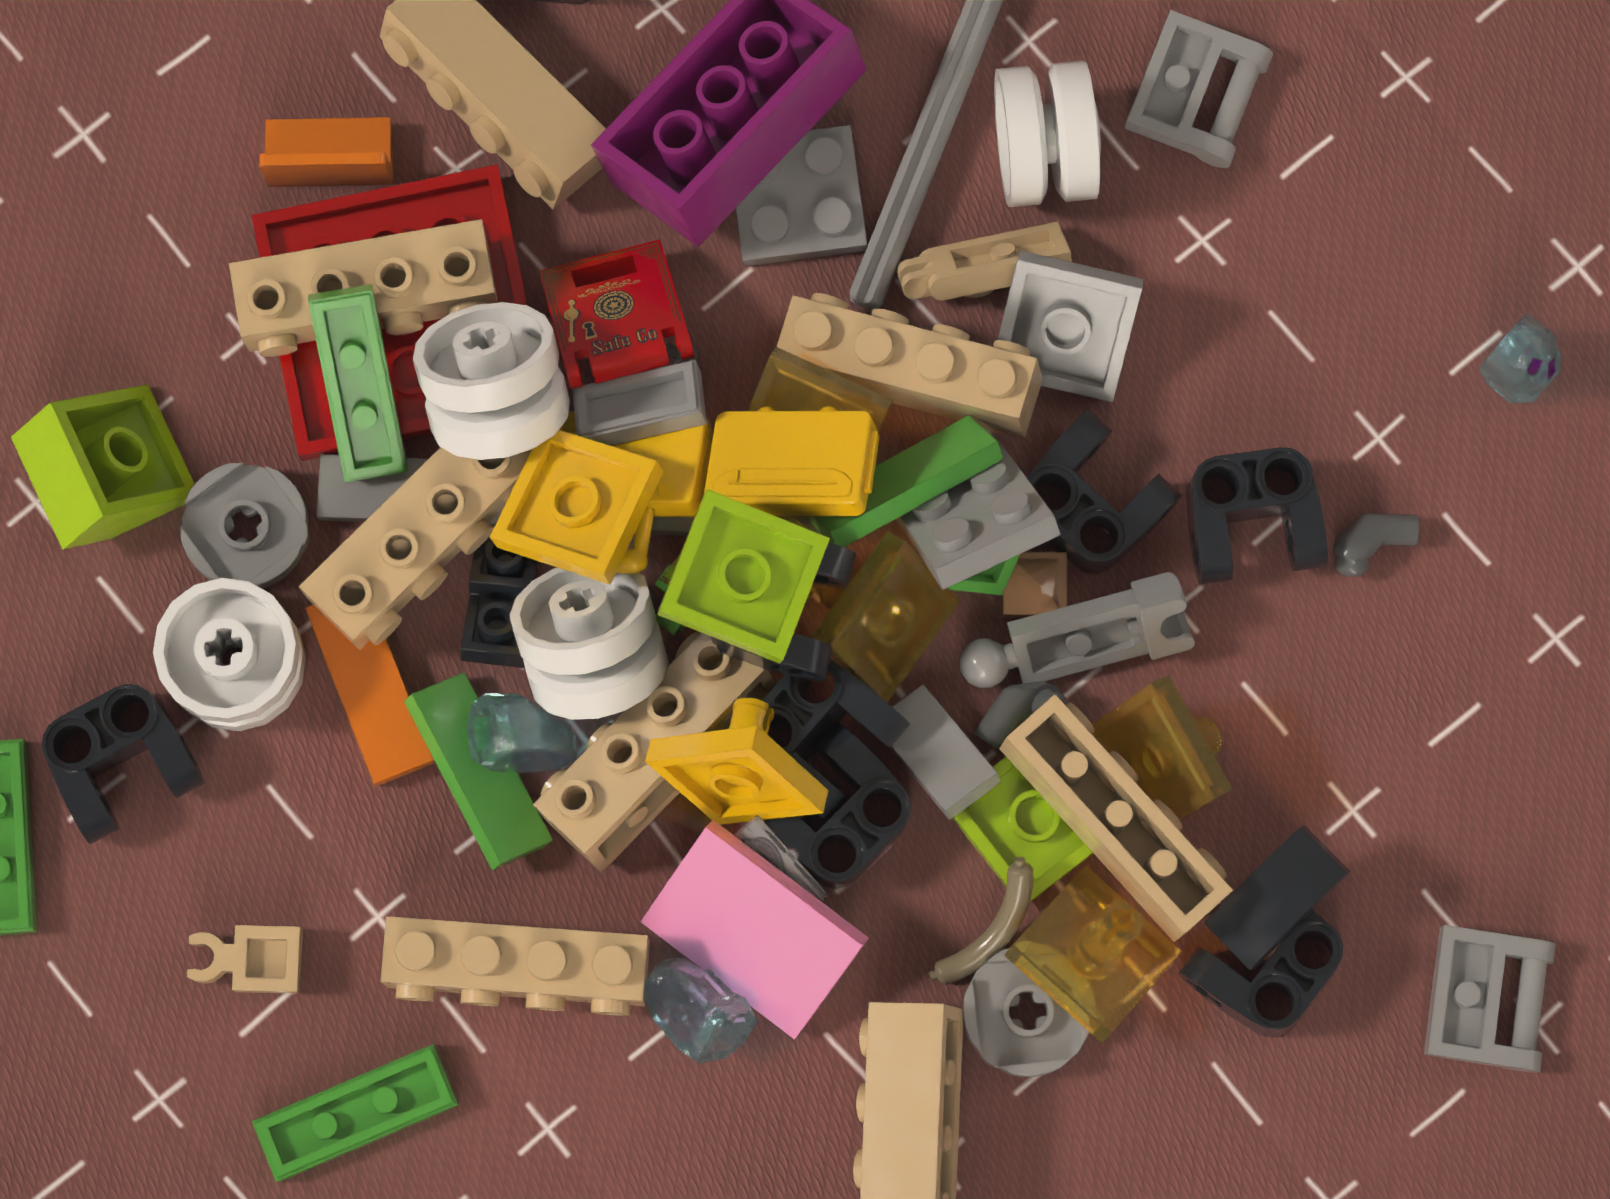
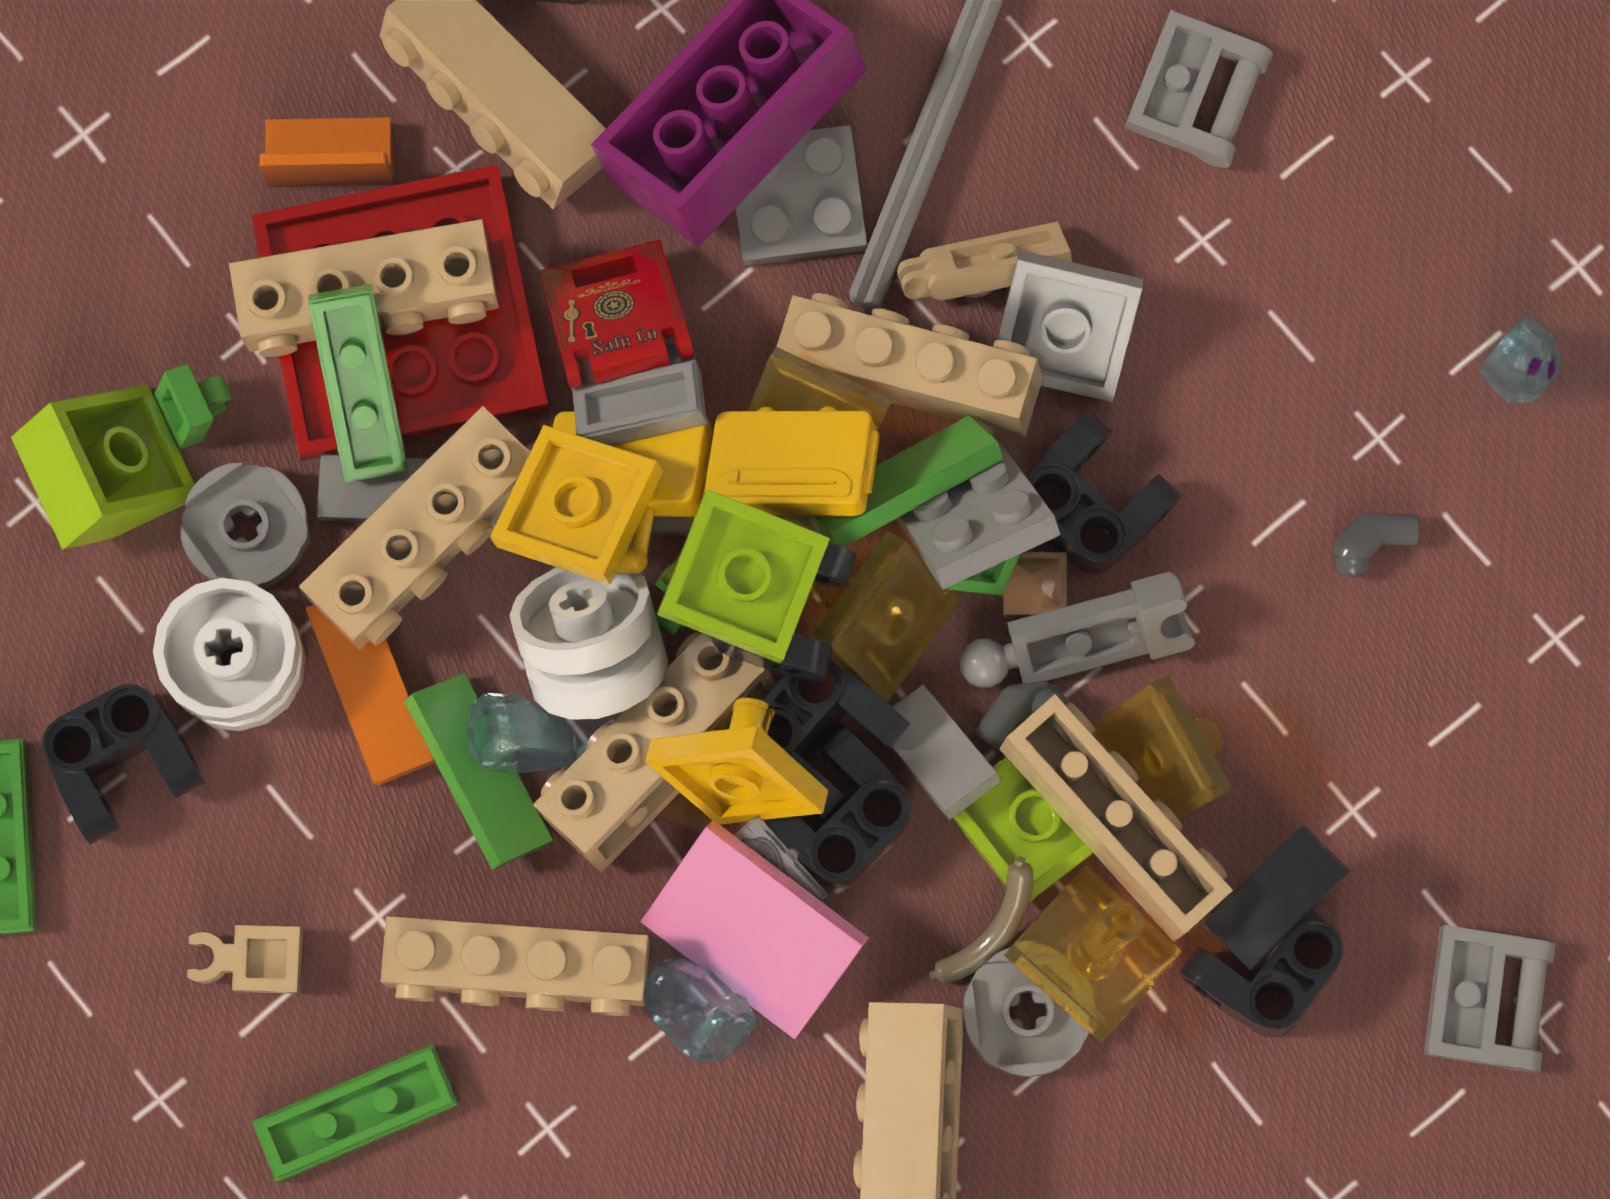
white wheel [413,302,570,460] -> none
black slope [460,536,539,668] -> none
white wheel [994,61,1101,207] -> none
black piece [1186,447,1328,584] -> none
none -> bright green tile [154,364,233,449]

